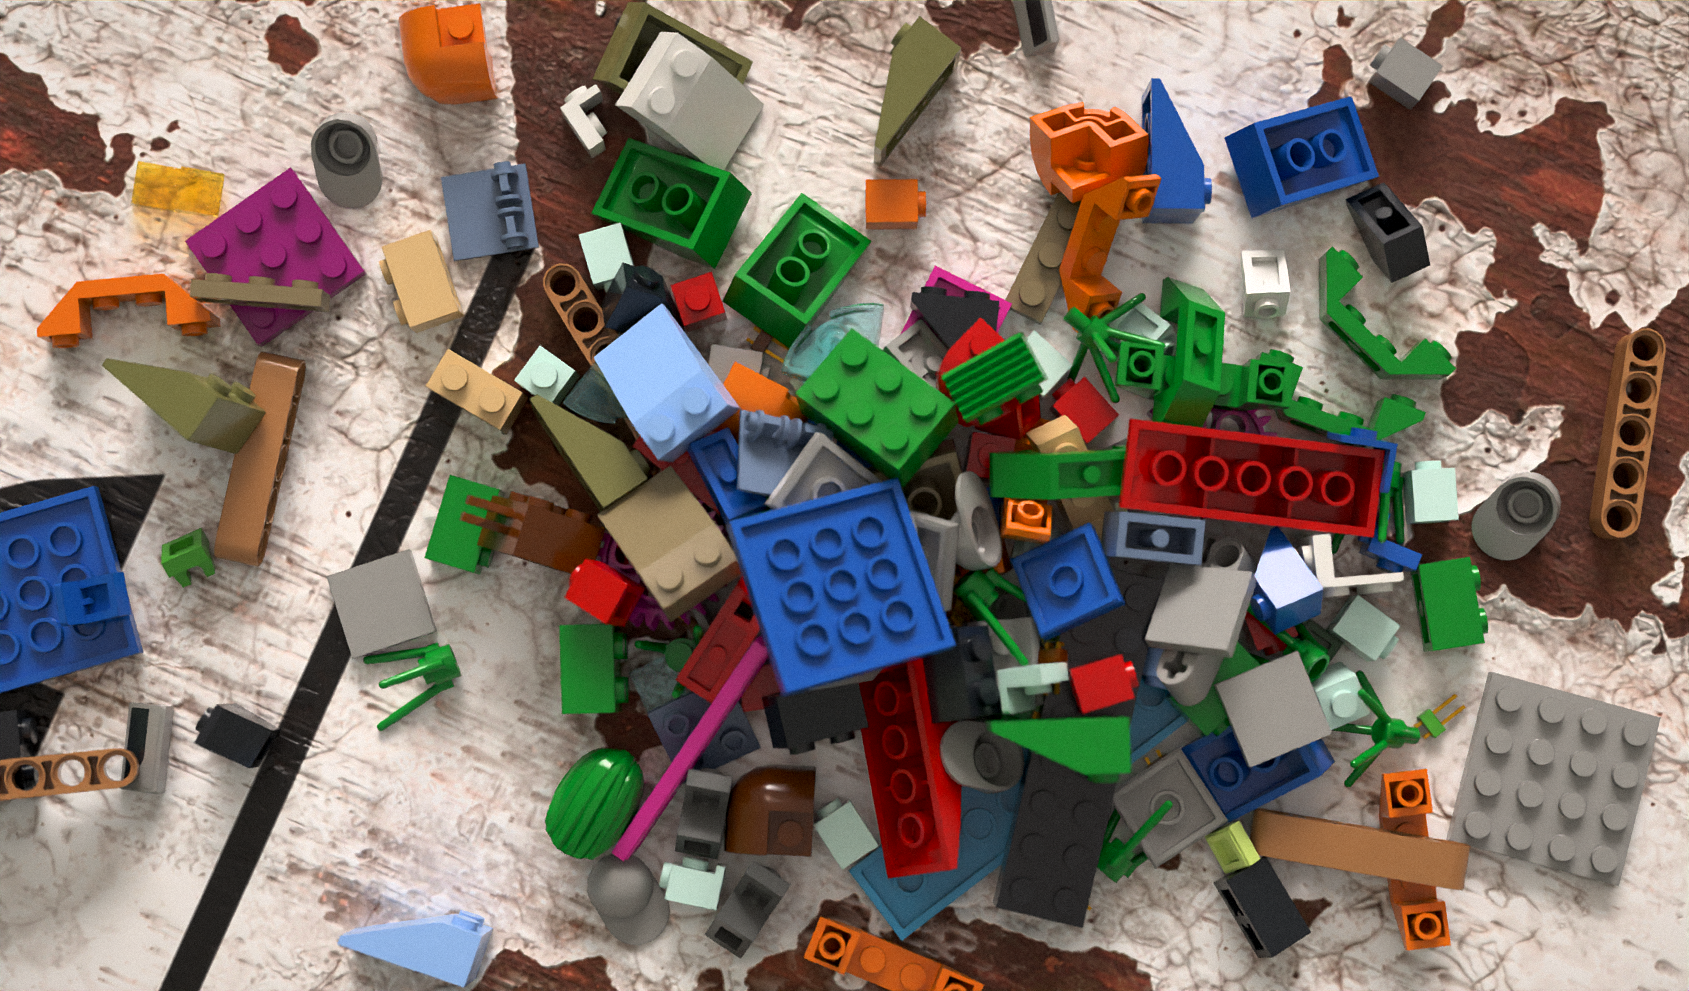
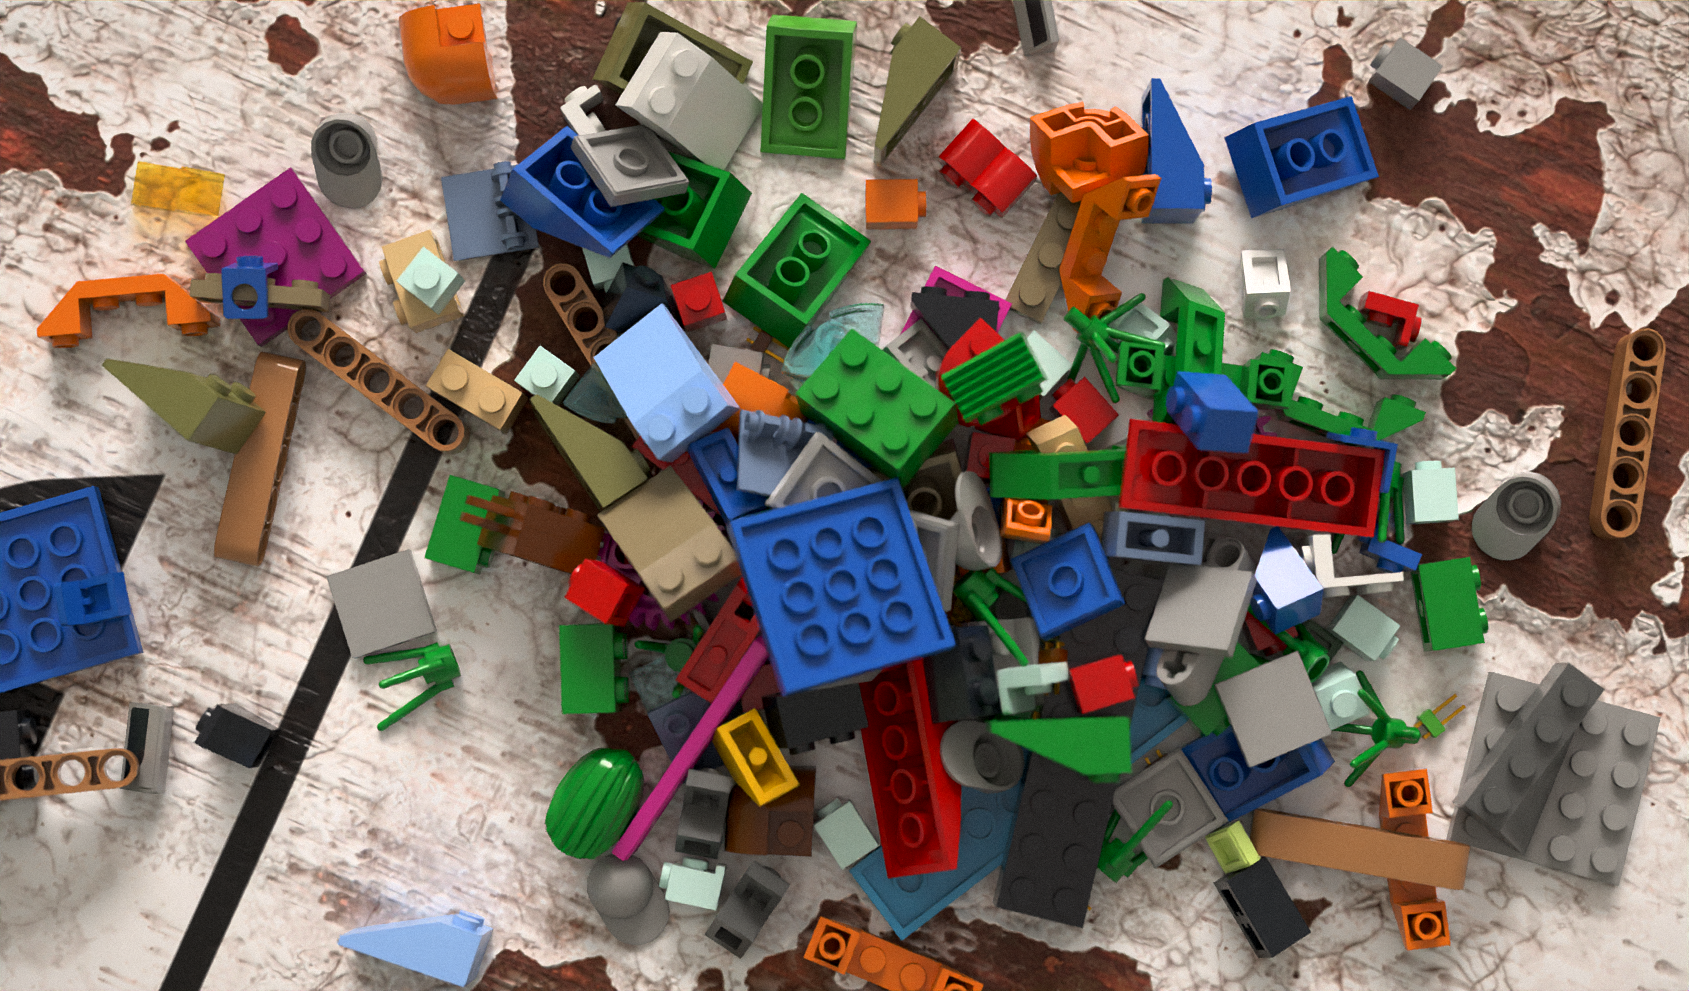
bright green tile [161,528,215,588] -> none
black slope [1345,182,1430,283] -> none
none -> blue bracket [221,256,278,319]
none -> medium nougat beam [287,309,470,455]
none -> light aqua brick [397,246,465,315]
none -> blue slope [500,126,665,258]
none -> light grey tile [571,125,689,207]
none -> yellow slope [712,708,799,807]
none -> bright green slope [760,15,857,159]
none -> red brick [938,119,1037,218]
none -> blue brick [1166,371,1259,453]
none -> red bracket [1357,291,1422,350]
none -> dark grey wedge [1452,663,1605,856]

